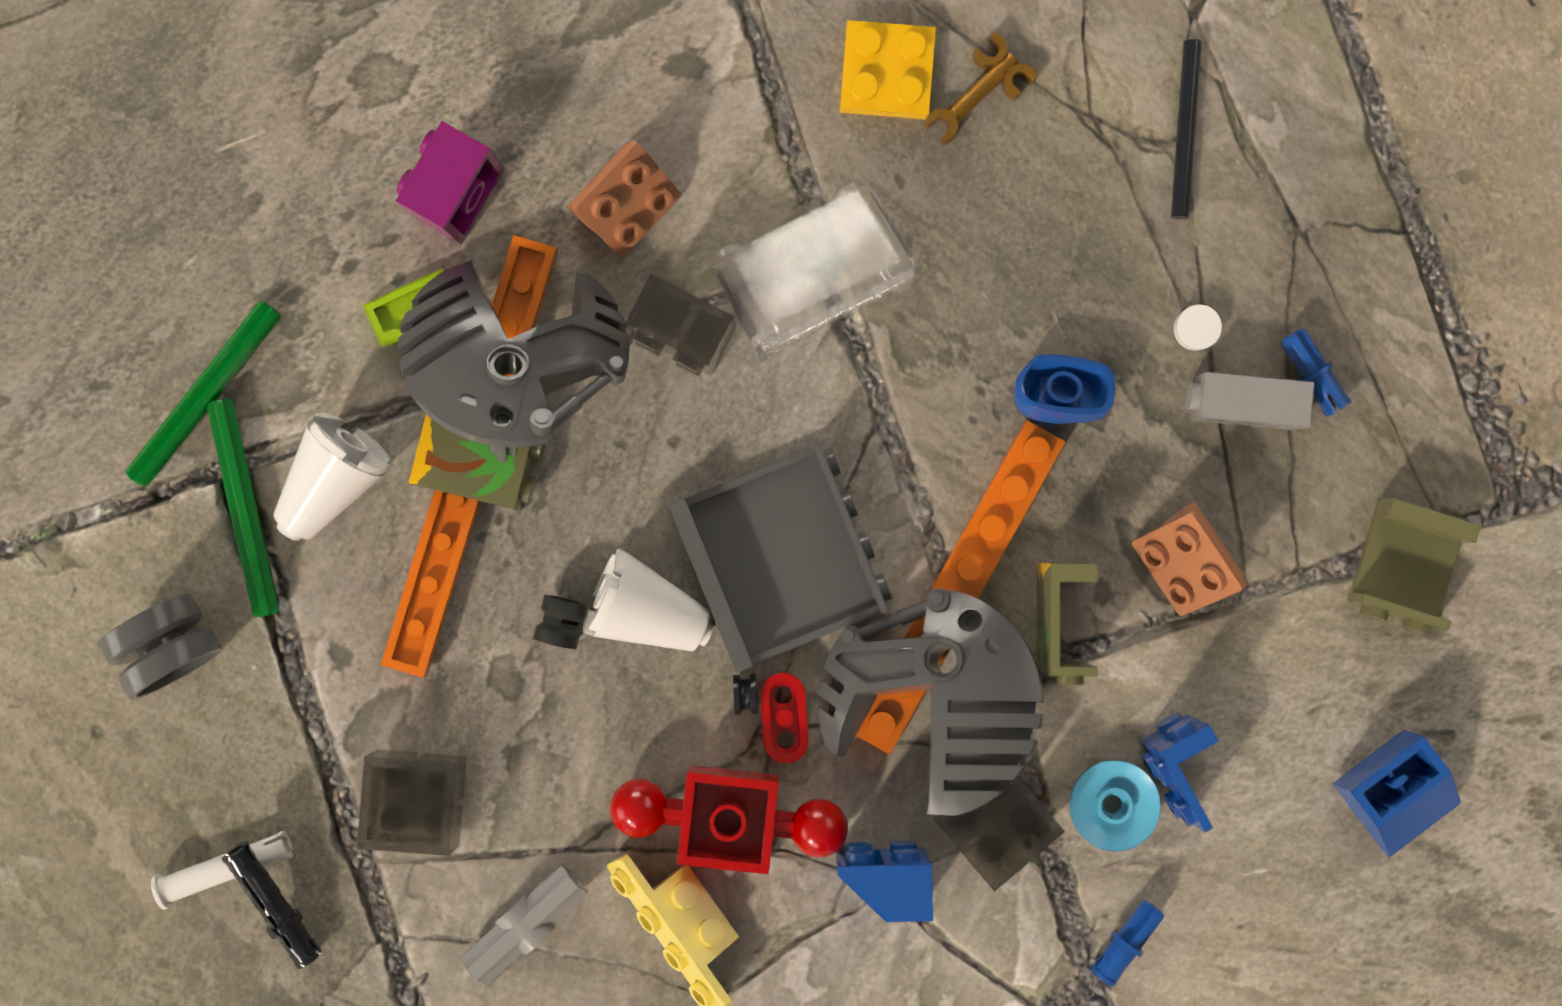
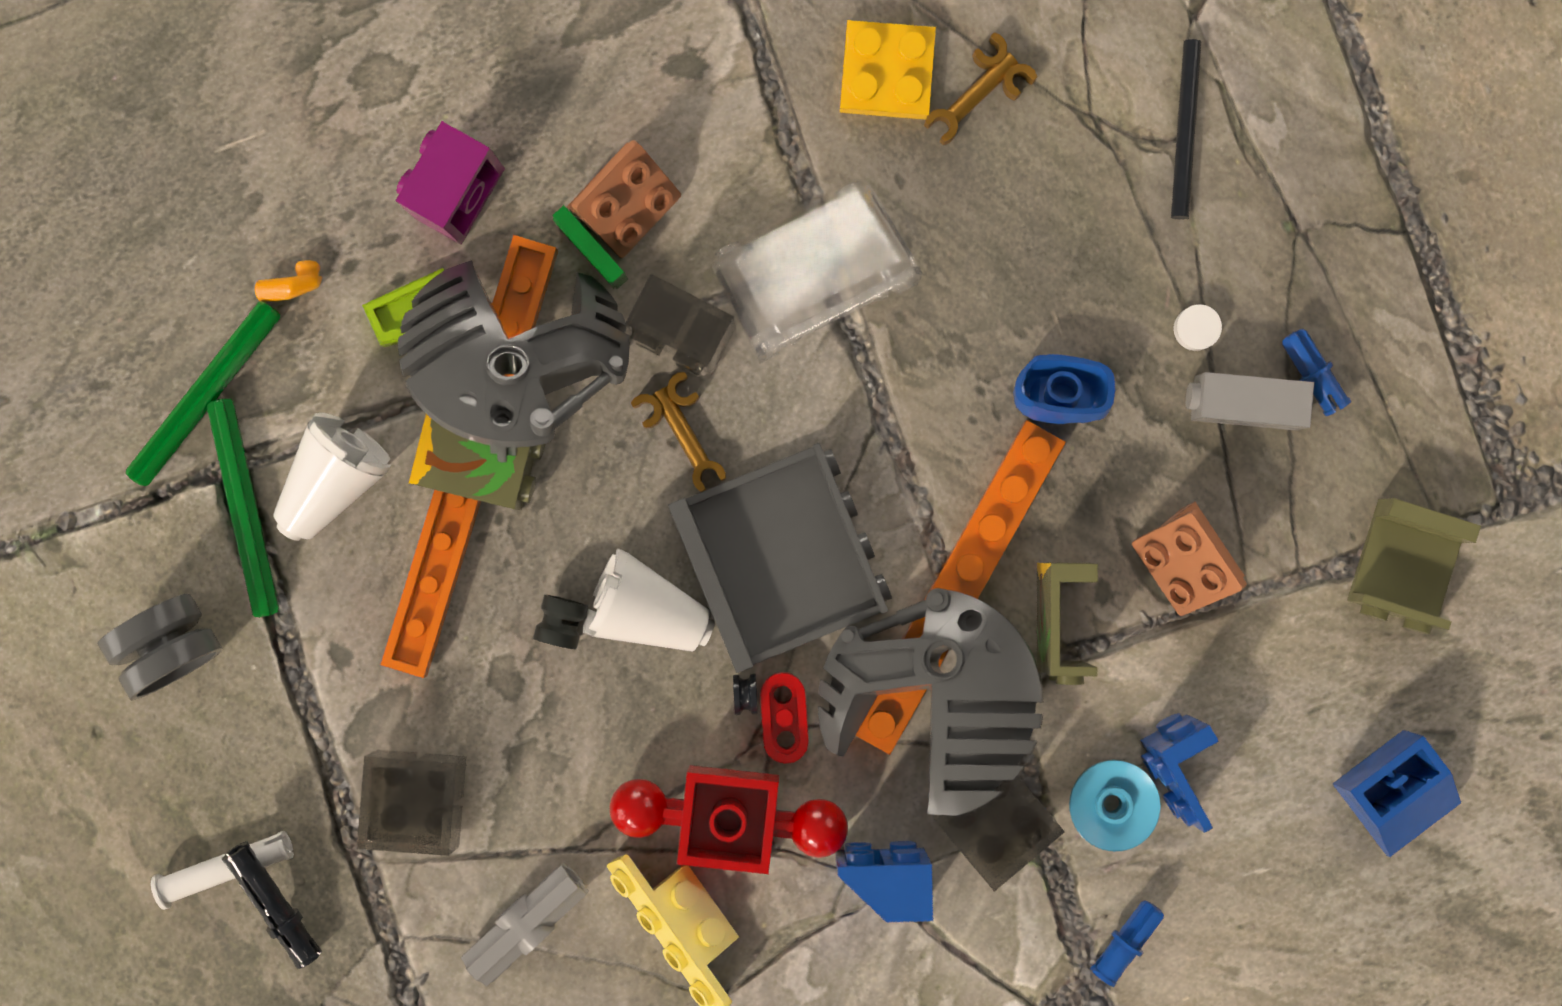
none -> light orange arm [255,260,323,302]
none -> green tile [552,205,628,289]
none -> pearl gold bar [631,372,726,492]

